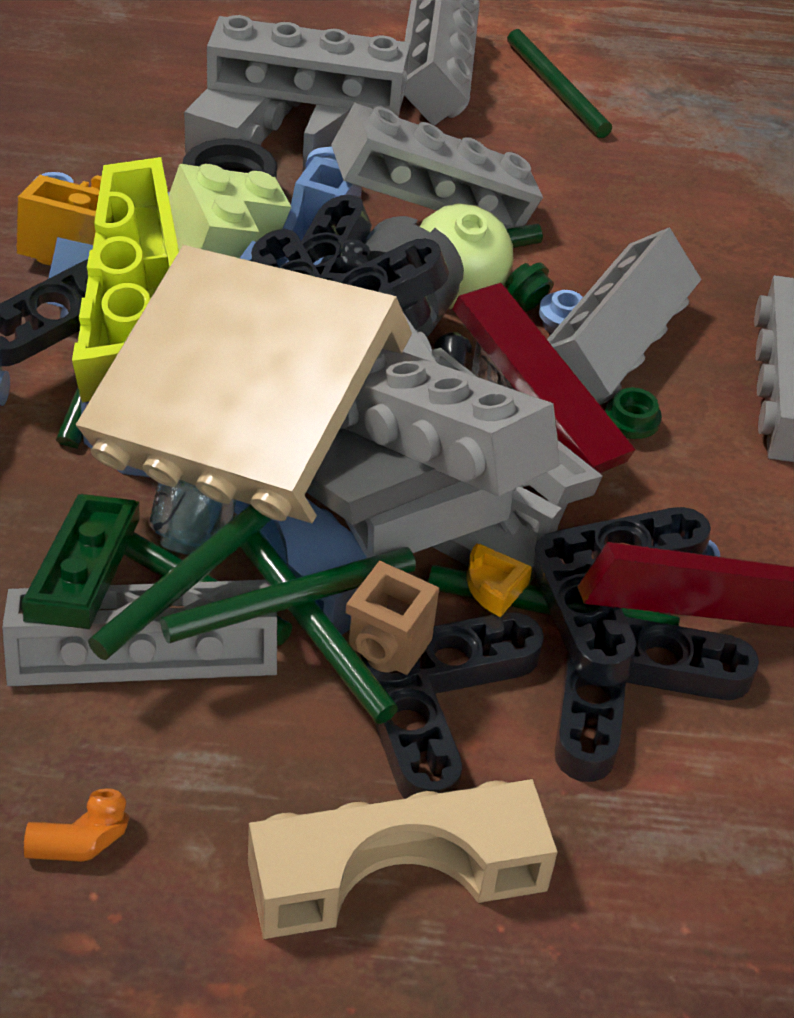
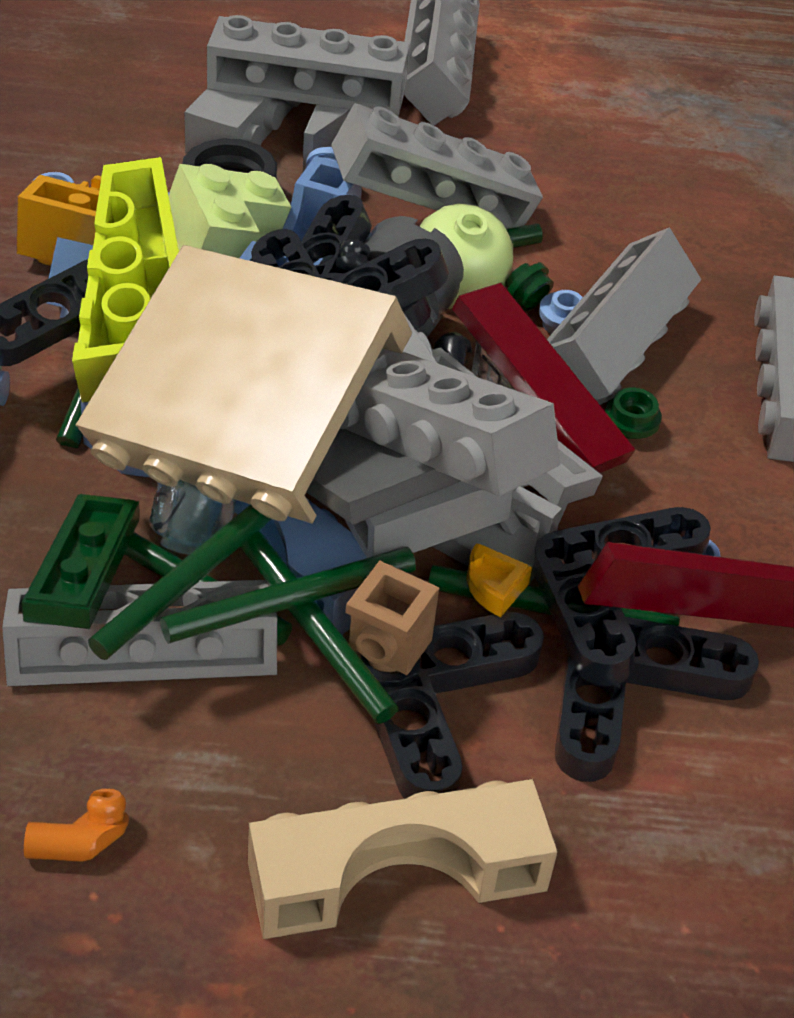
dark green bar [507,29,612,138] -> none

